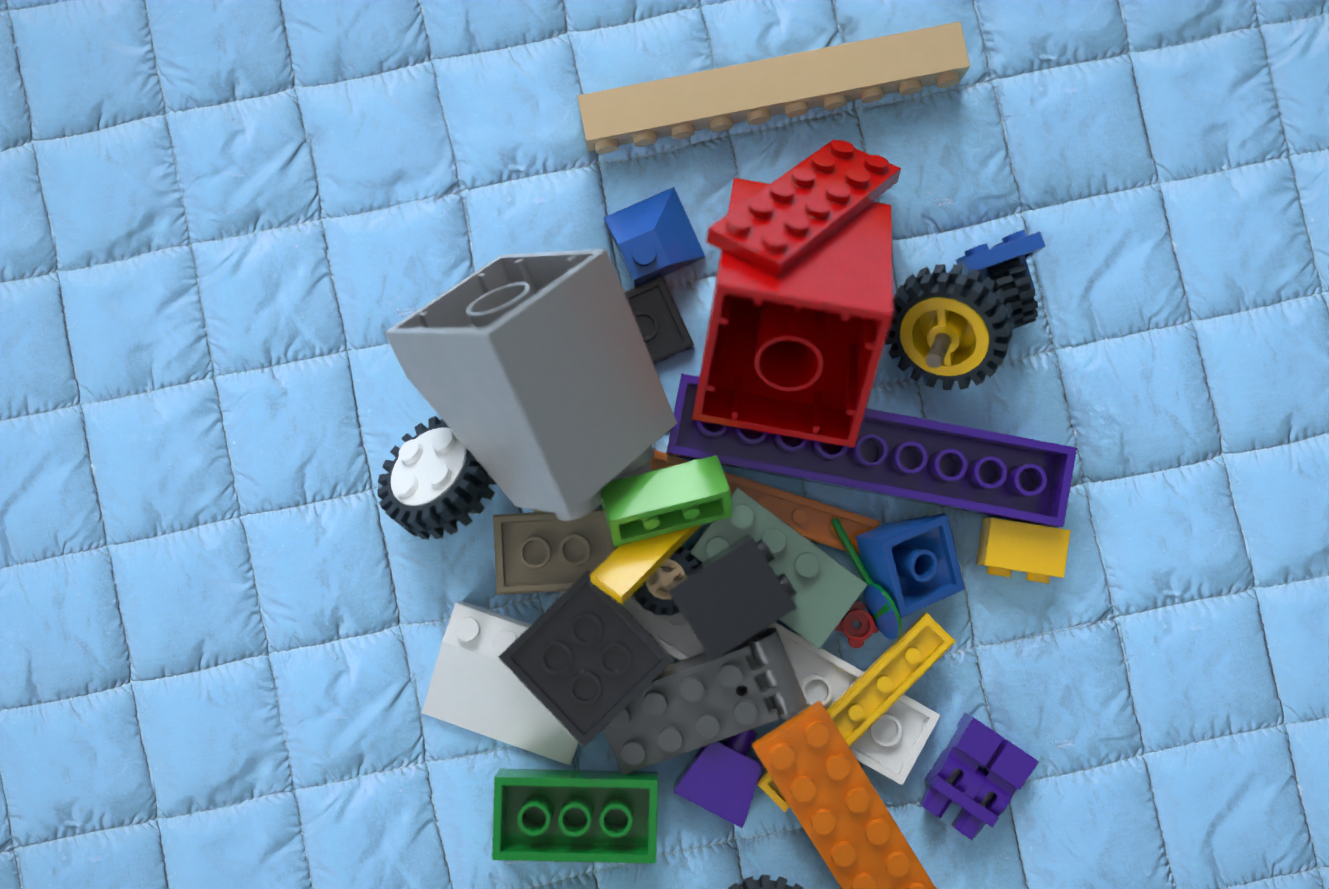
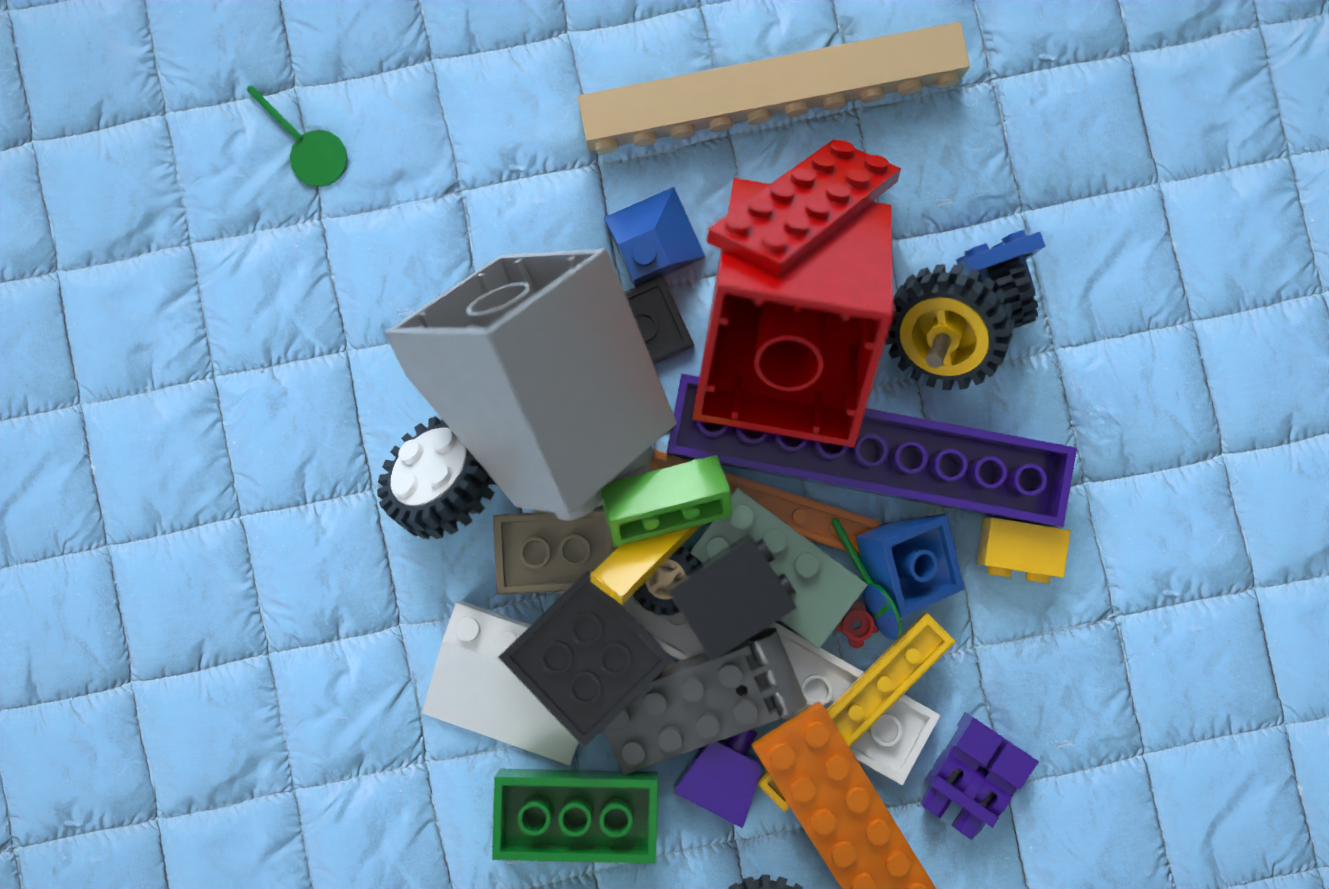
none -> green piece [247,86,348,187]

